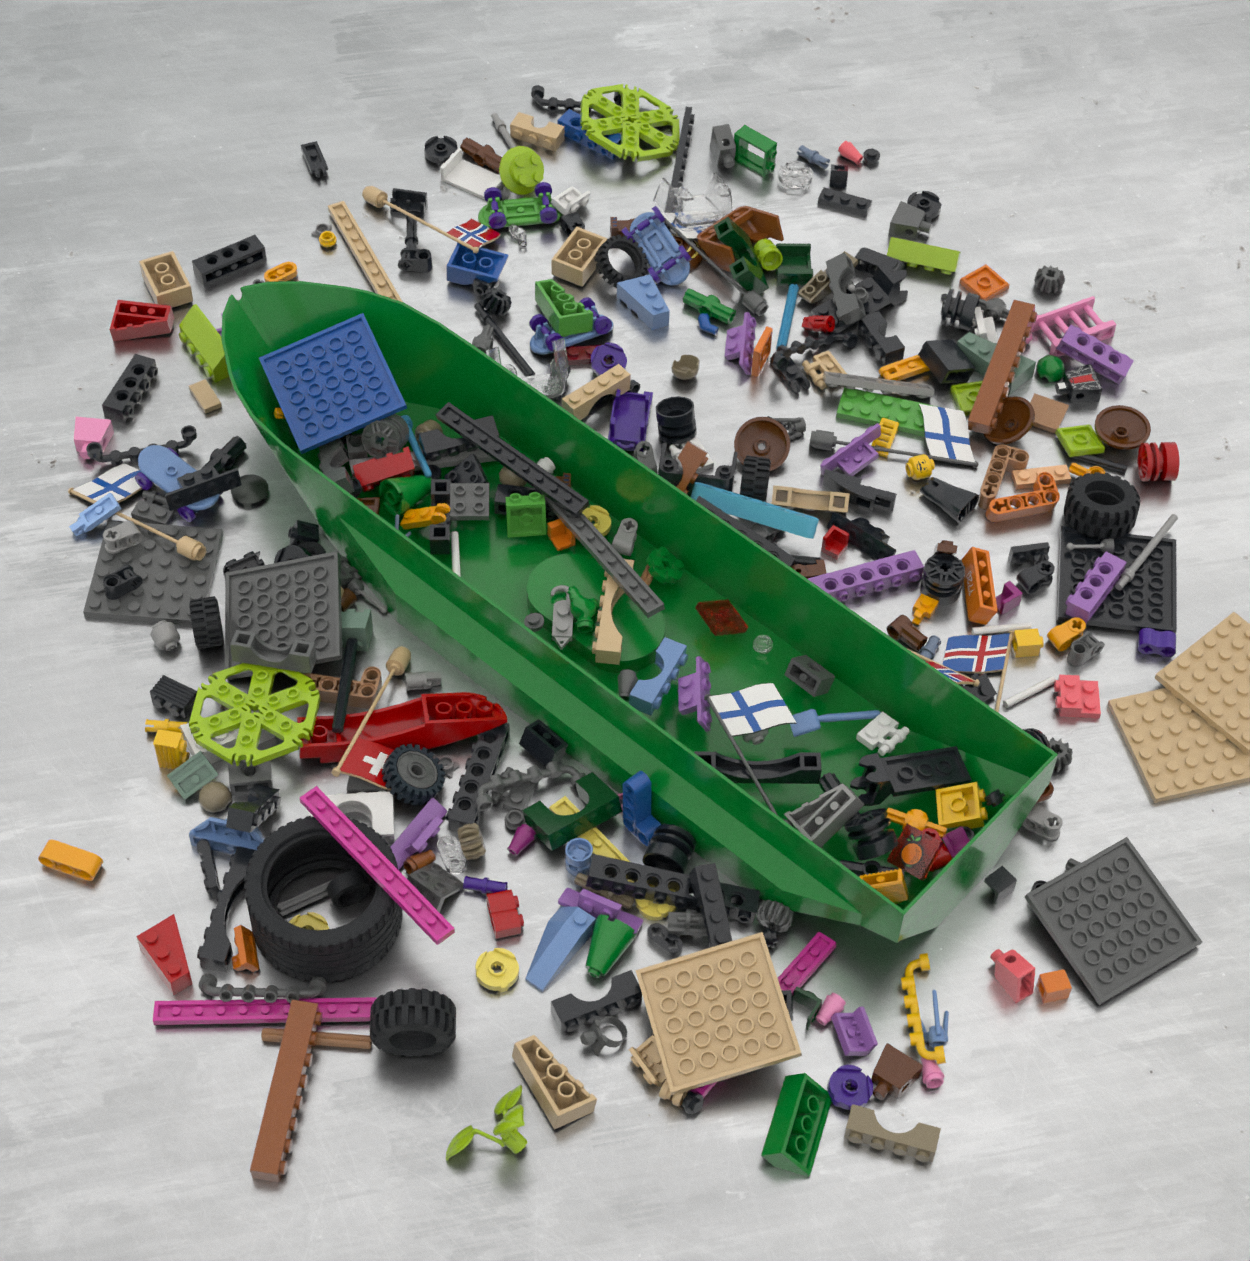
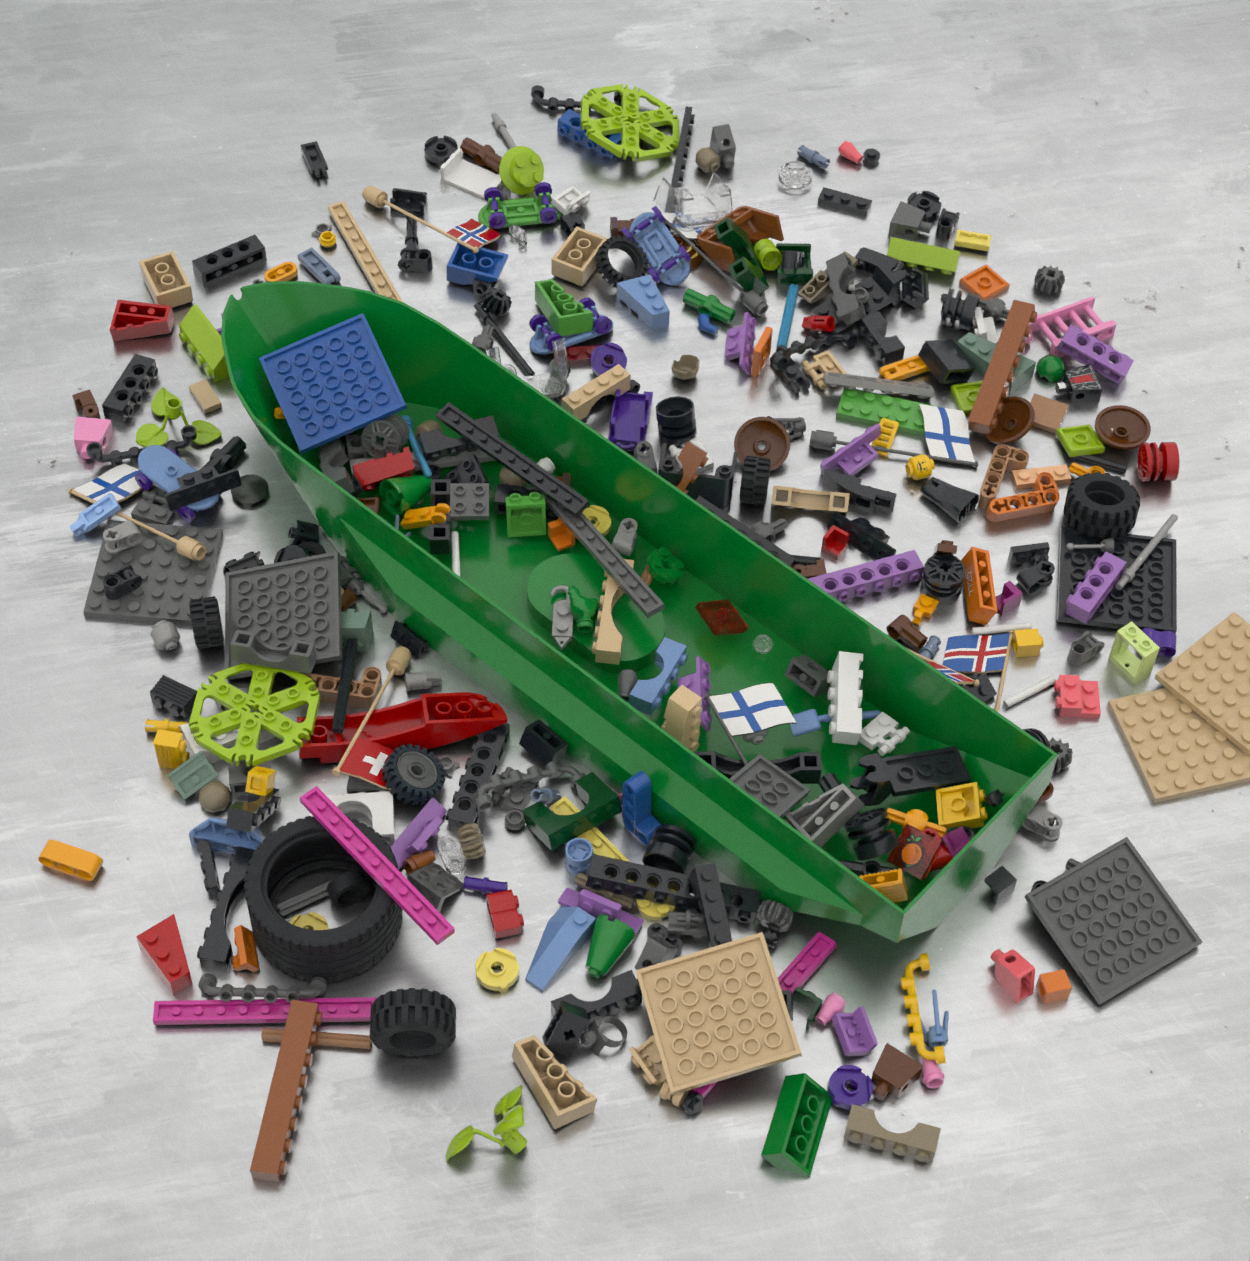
magenta cone [507,824,536,856] -> none
tan arch [510,112,565,151] -> none
dark grey plate [524,613,544,632] -> none
medium azure beam [691,482,819,539] -> none
green window [734,125,777,177] -> none
black bracket [830,164,848,188] -> none
light orange piece [1047,617,1086,652] -> none
none -> reddish brown leg [72,389,101,419]
none -> lime plant [136,387,222,448]
none -> yellow brick [245,766,276,796]
none -> sand blue plate [297,247,341,285]
none -> black hinge [390,620,430,658]
none -> sand blue pin [530,788,561,805]
none -> black brick [542,1001,590,1057]
none -> dark grey torso [635,937,679,983]
none -> tan wedge [661,685,702,752]
none -> dark tan head [695,147,721,173]
none -> dark grey plate [730,754,810,818]
none -> black piece [781,250,805,269]
none -> white wedge [827,651,863,745]
none -> black hinge [902,268,929,309]
none -> black piece [936,208,960,240]
none -> light yellow plate [954,229,992,252]
none -> yellowish green window [1109,622,1159,685]

